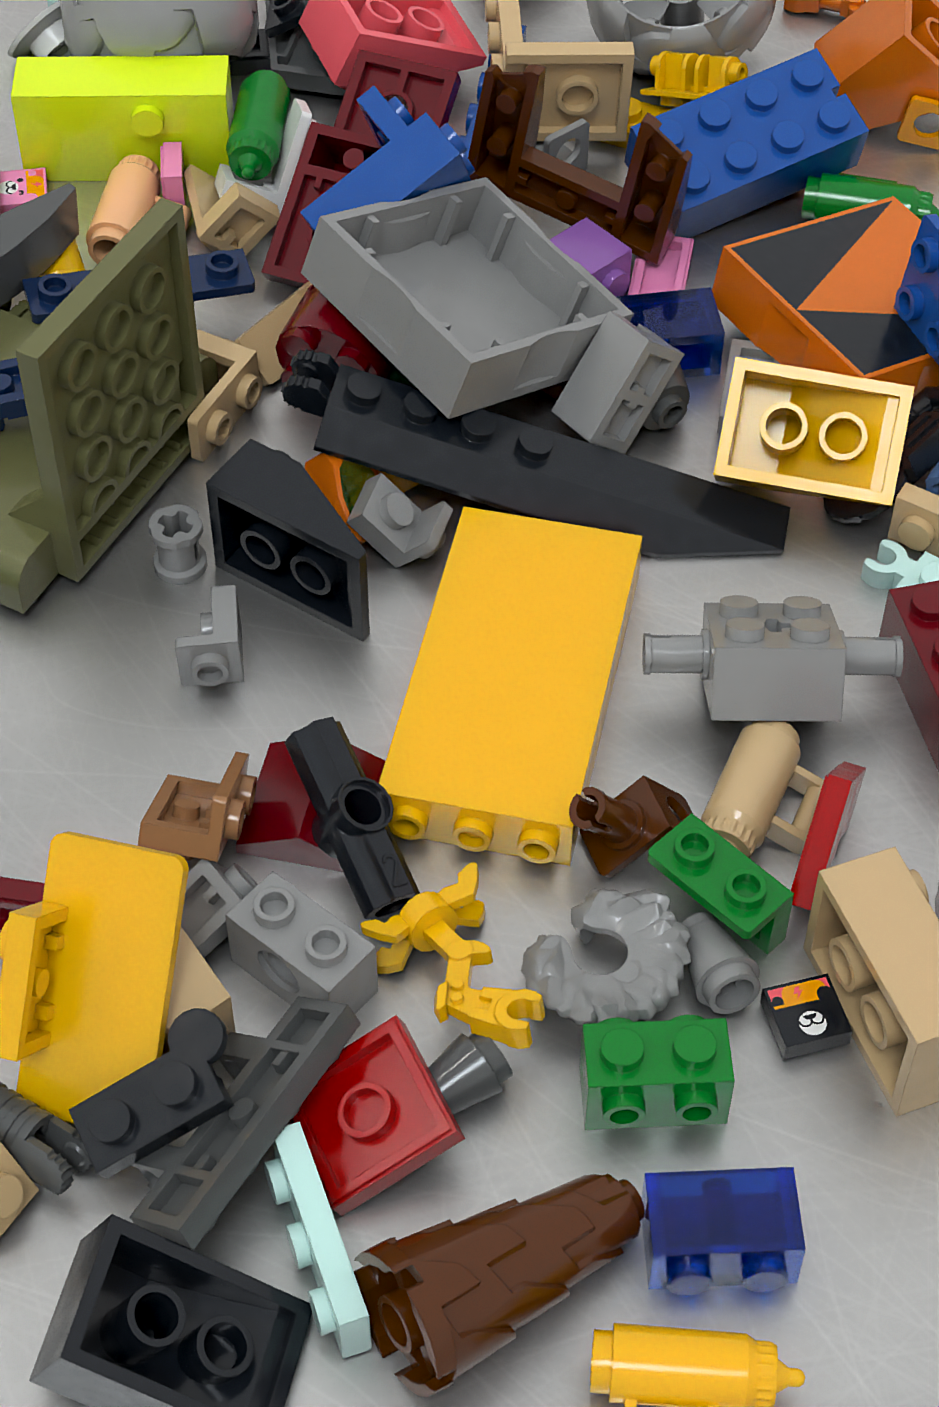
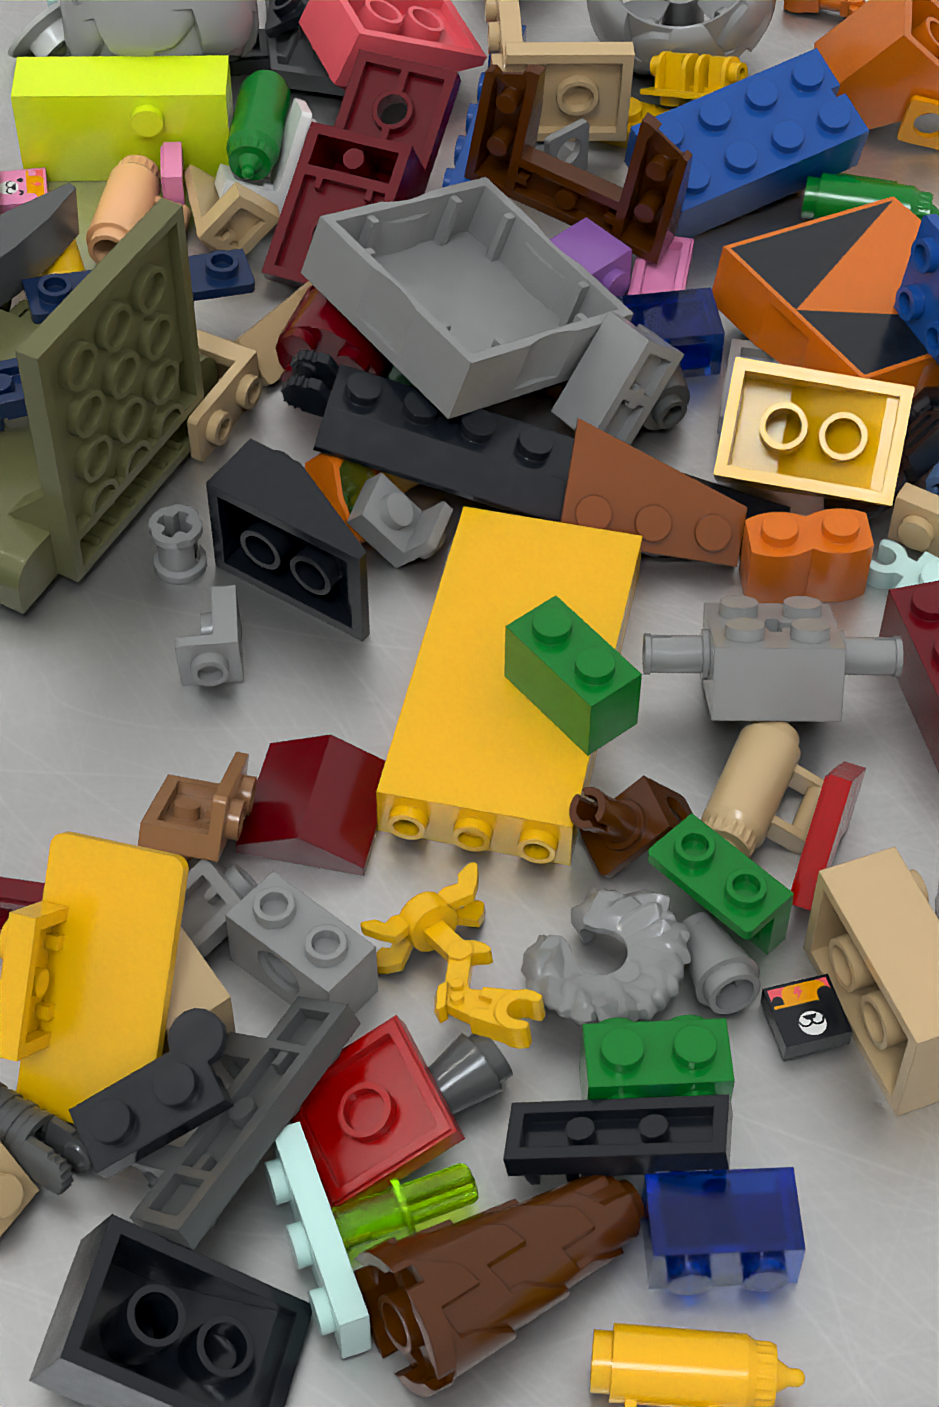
black piece [284,716,420,920] -> none
blue brick [300,86,475,232] -> none
none -> clear neon green axle [331,1163,479,1253]
none -> black plate [503,1094,733,1185]
none -> green brick [504,595,642,756]
none -> dark orange wing [560,418,747,567]
none -> orange brick [739,508,874,603]

